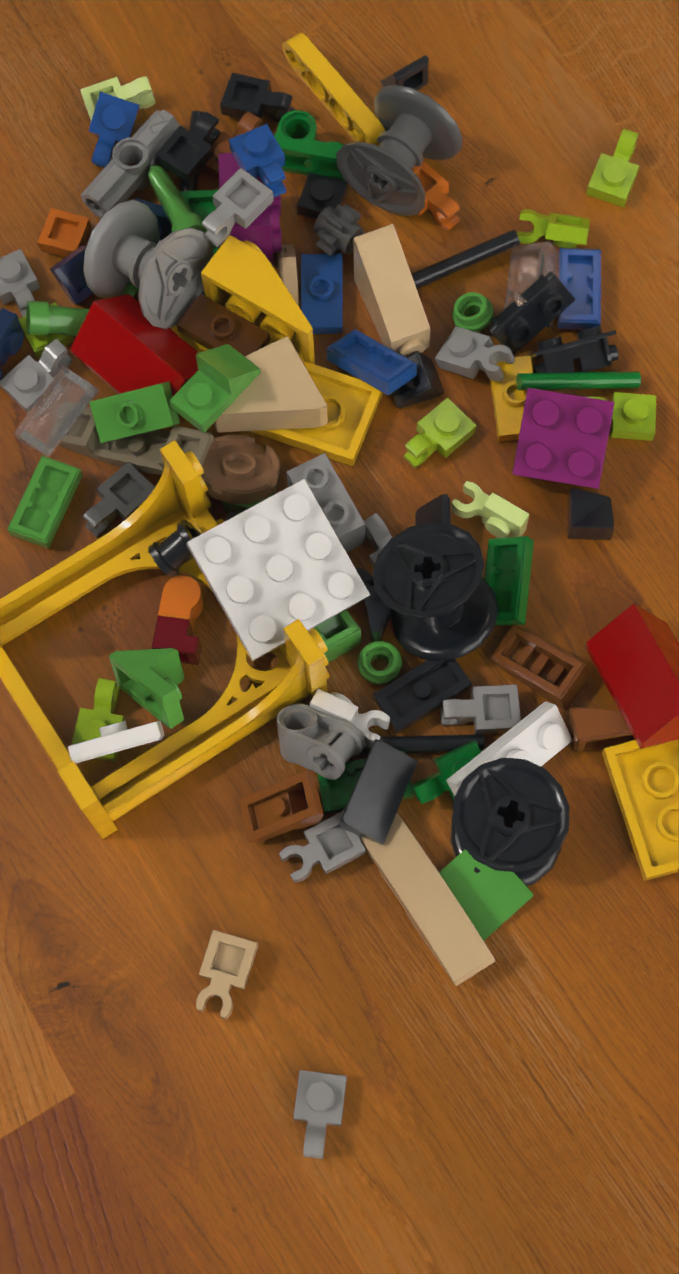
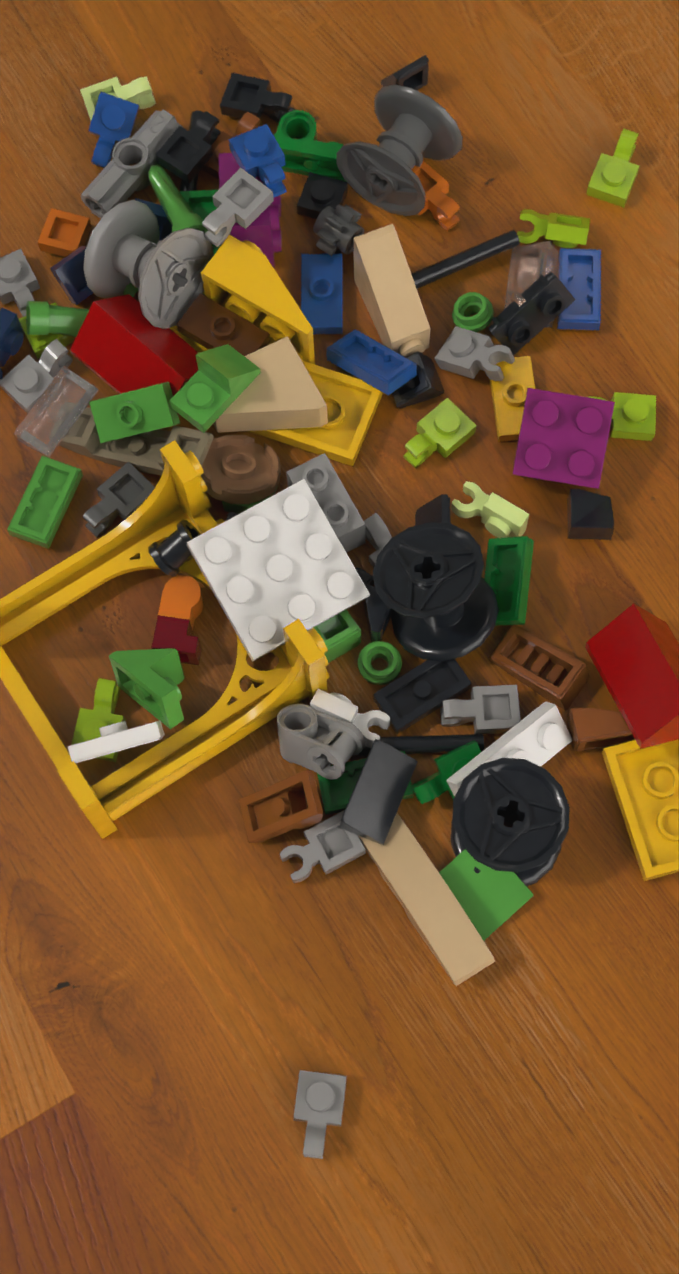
tan plate [196,930,258,1020] -> none
tan tile [277,244,299,305] -> none
yellow beam [282,32,385,146] -> none
green bar [516,371,641,391] -> none
black hinge [527,326,619,373] -> none

